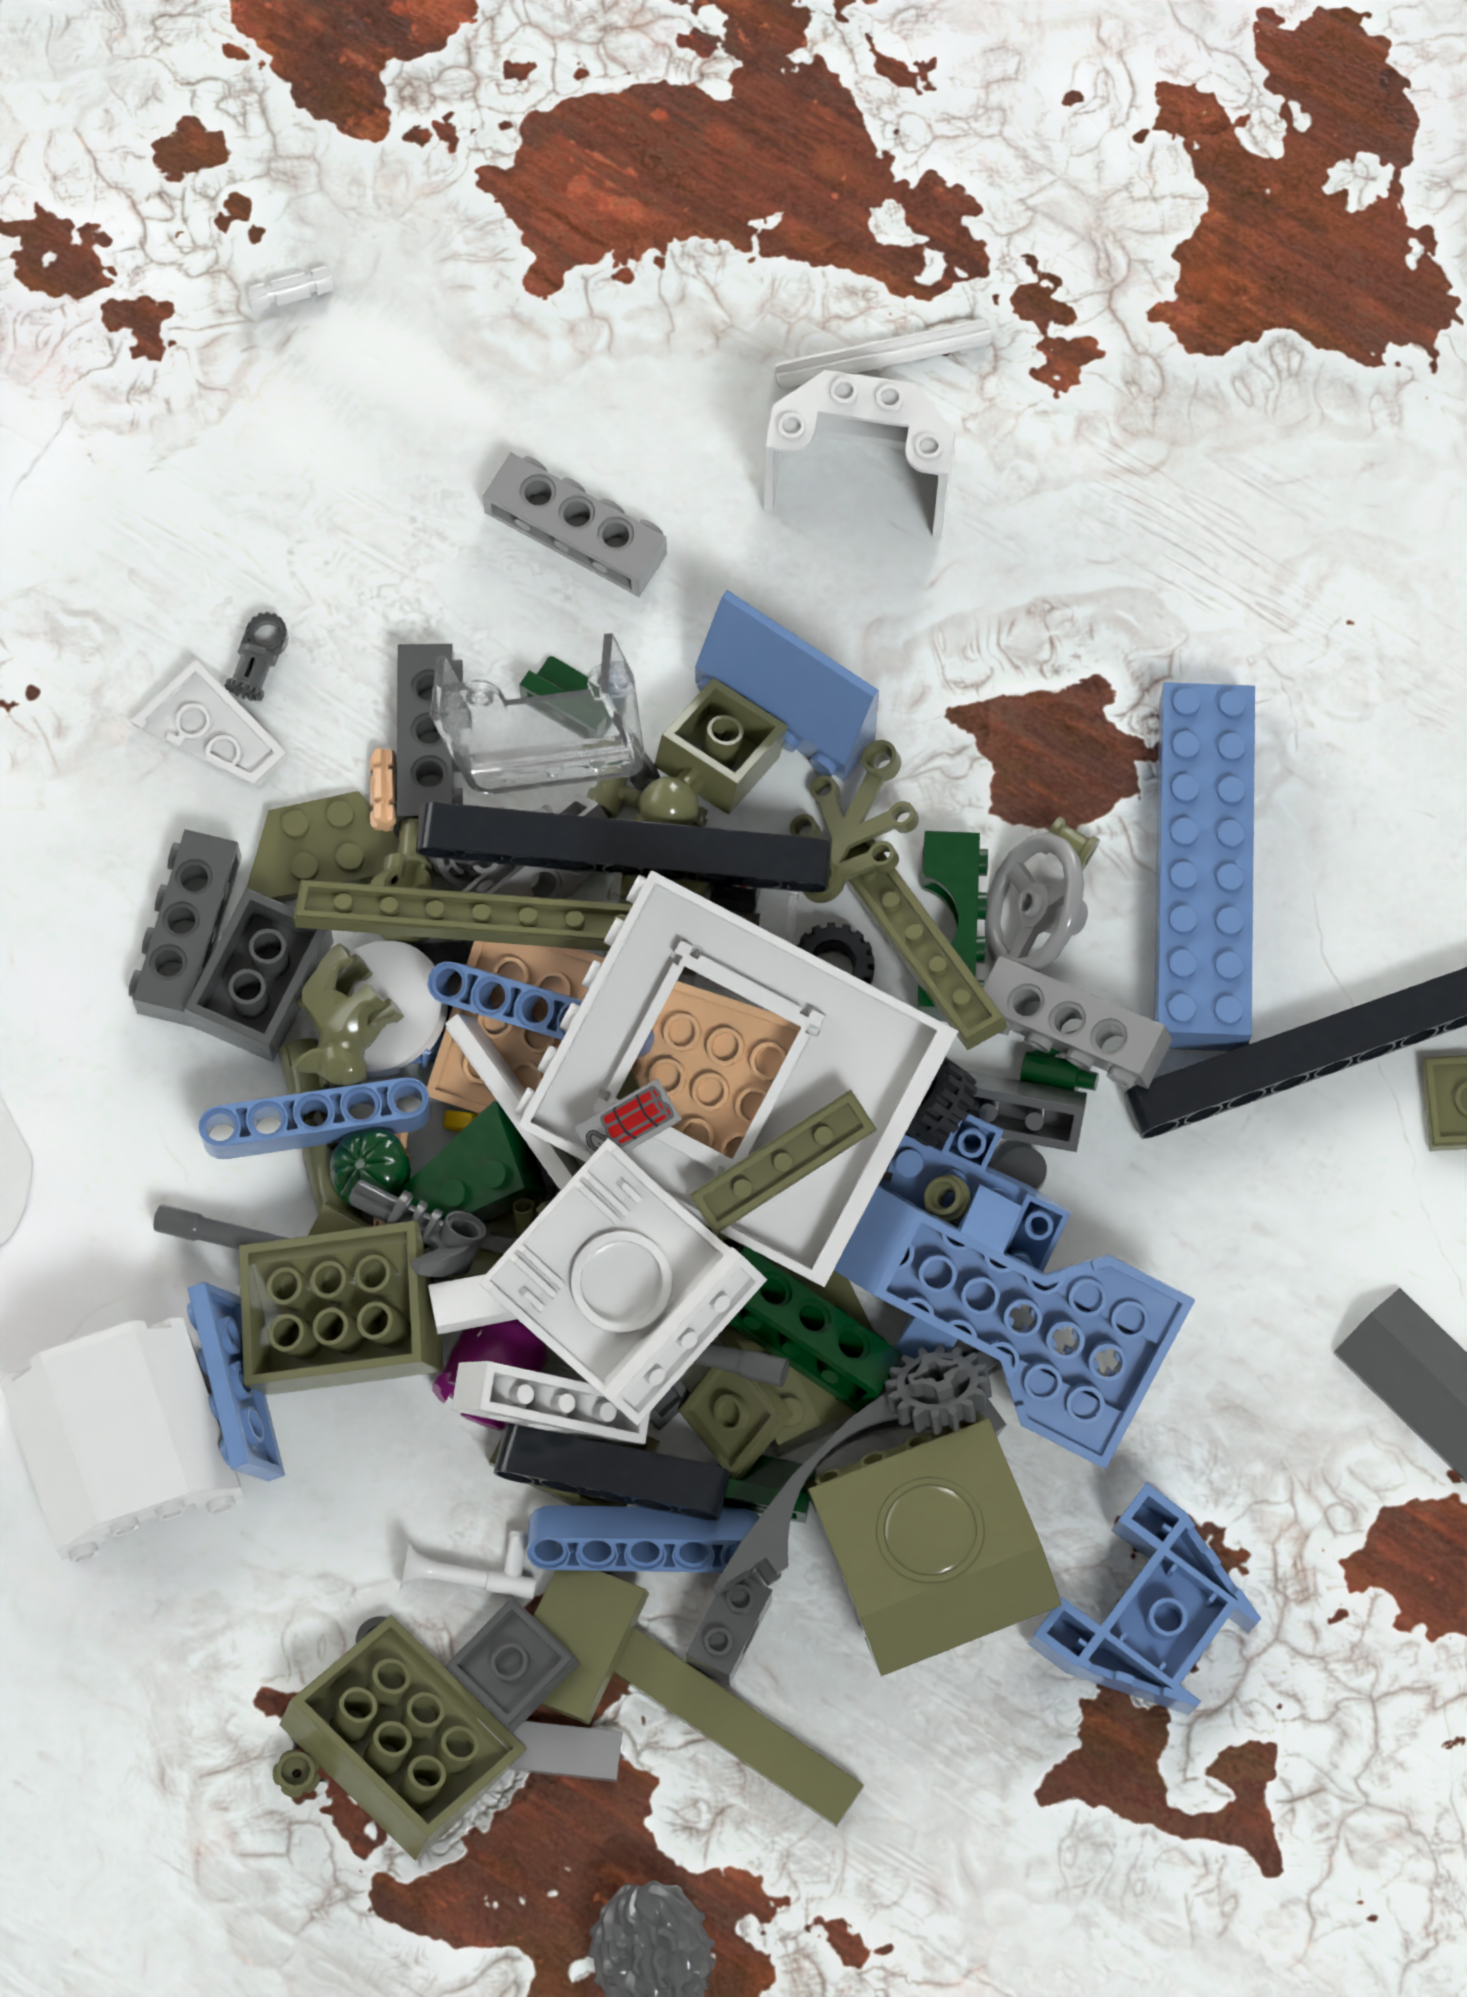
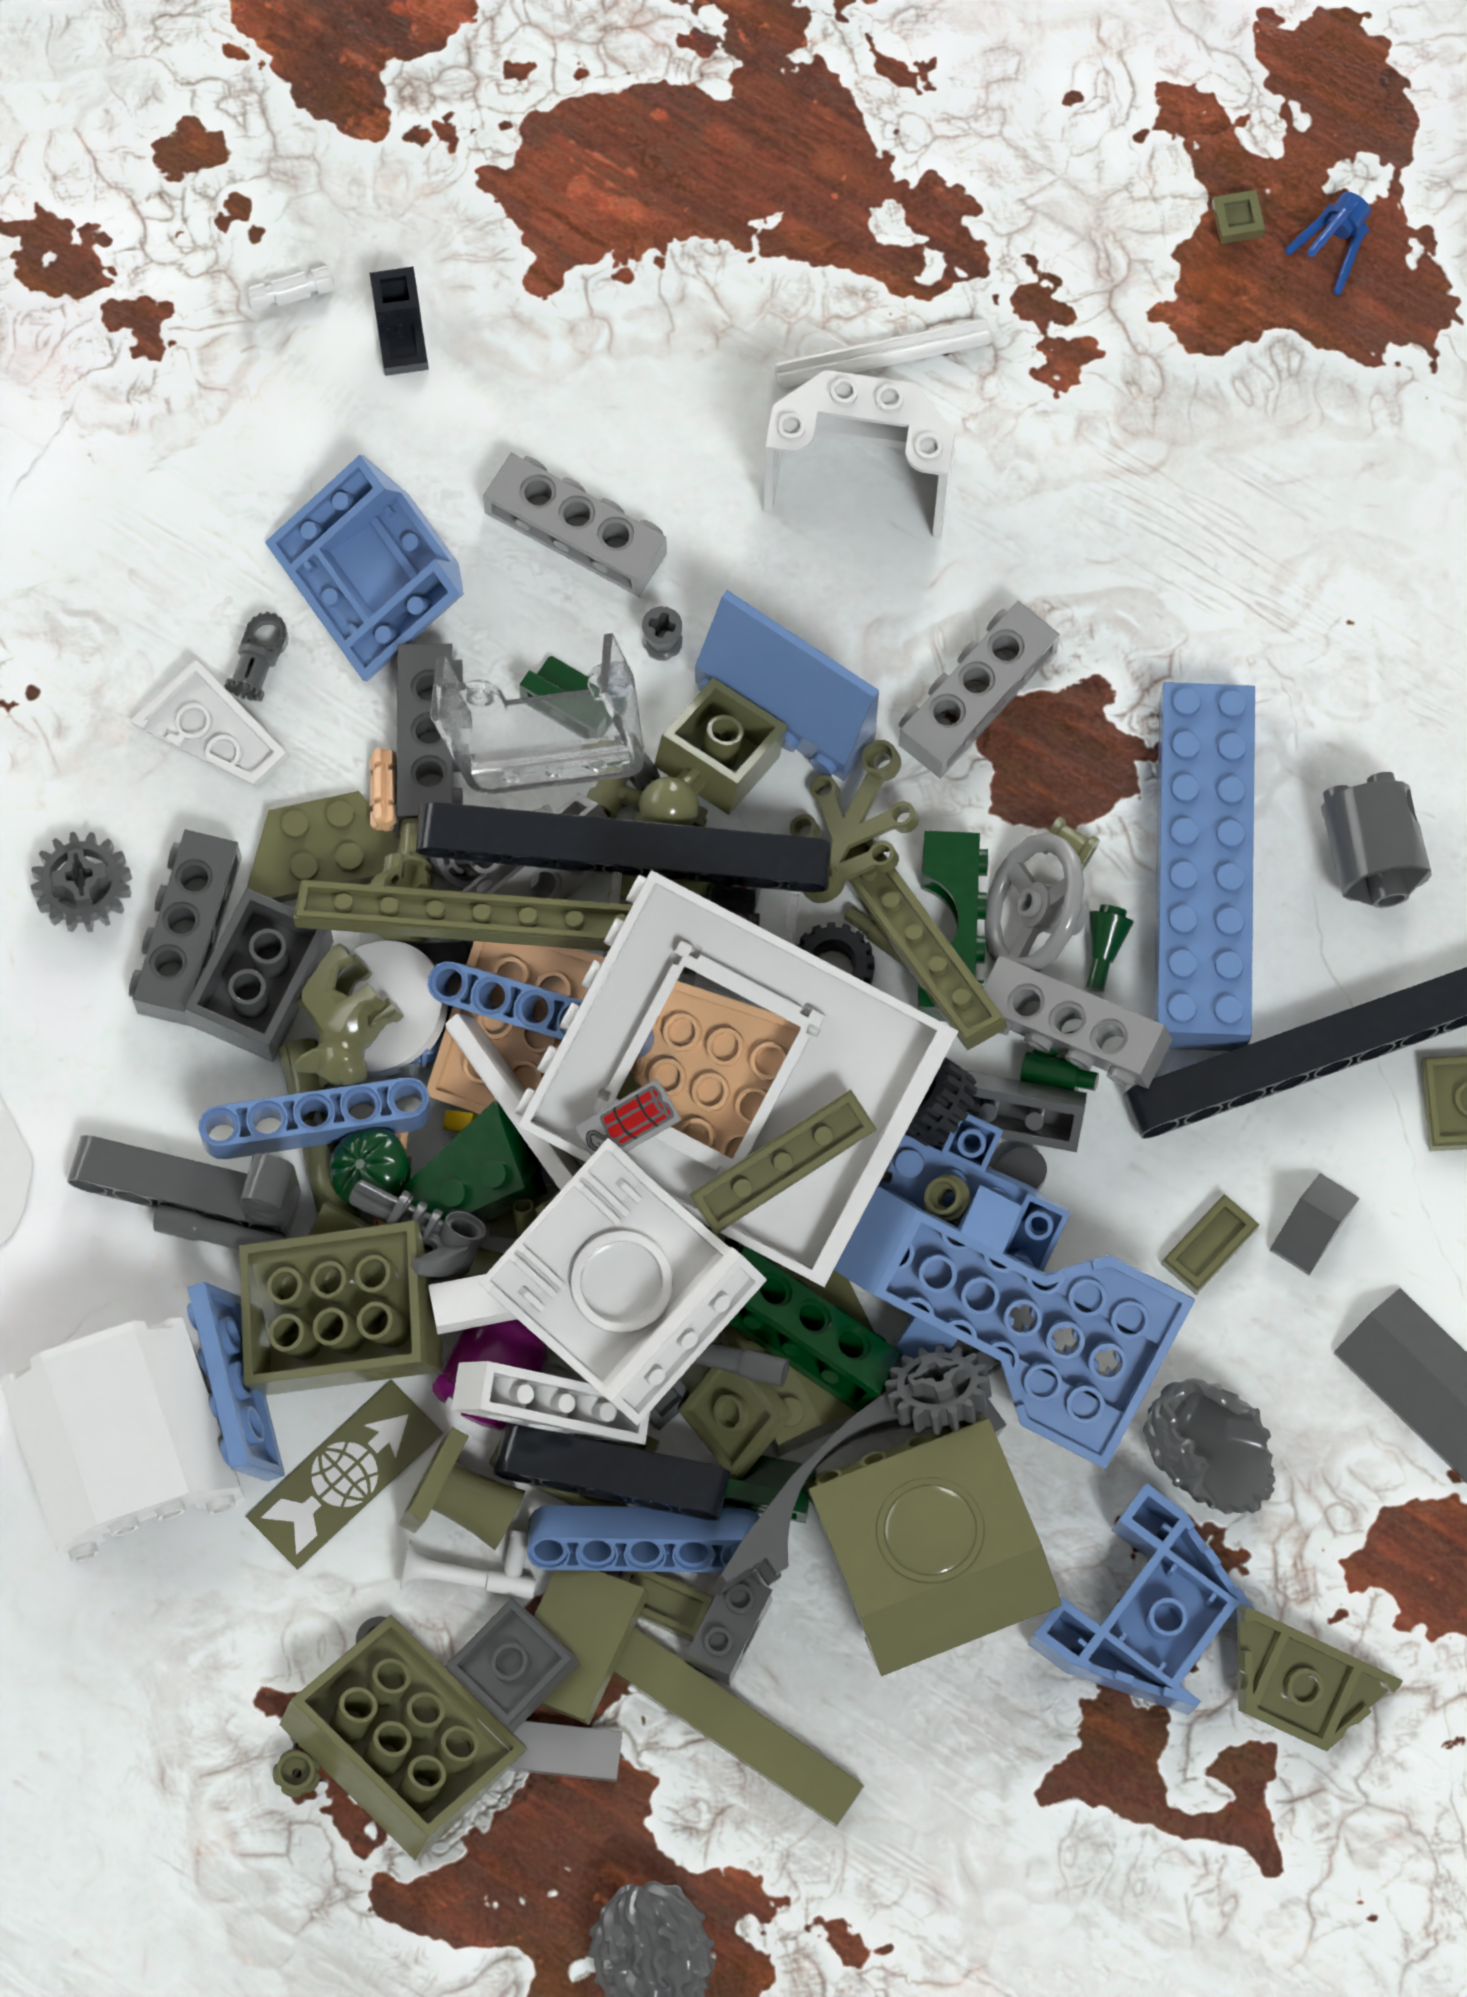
none -> dark grey gear [30,832,132,932]
none -> dark grey beam [67,1135,301,1238]
none -> olive sticker [245,1380,443,1570]
none -> medium blue slope [265,455,464,682]
none -> black slope [369,266,429,376]
none -> olive plant [398,1427,526,1551]
none -> olive tile [620,1571,715,1642]
none -> dark grey bush [642,606,683,661]
none -> olive pin [844,906,908,969]
none -> light grey brick [898,601,1060,779]
none -> dark green cone [1086,904,1134,992]
none -> dark grey hair [1143,1378,1276,1514]
none -> olive tile [1161,1194,1260,1295]
none -> olive plate [1212,190,1265,244]
none -> olive wing [1237,1604,1403,1752]
none -> dark grey slope [1270,1173,1360,1275]
none -> blue plant [1285,192,1371,296]
none -> dark grey cylinder [1321,772,1432,908]

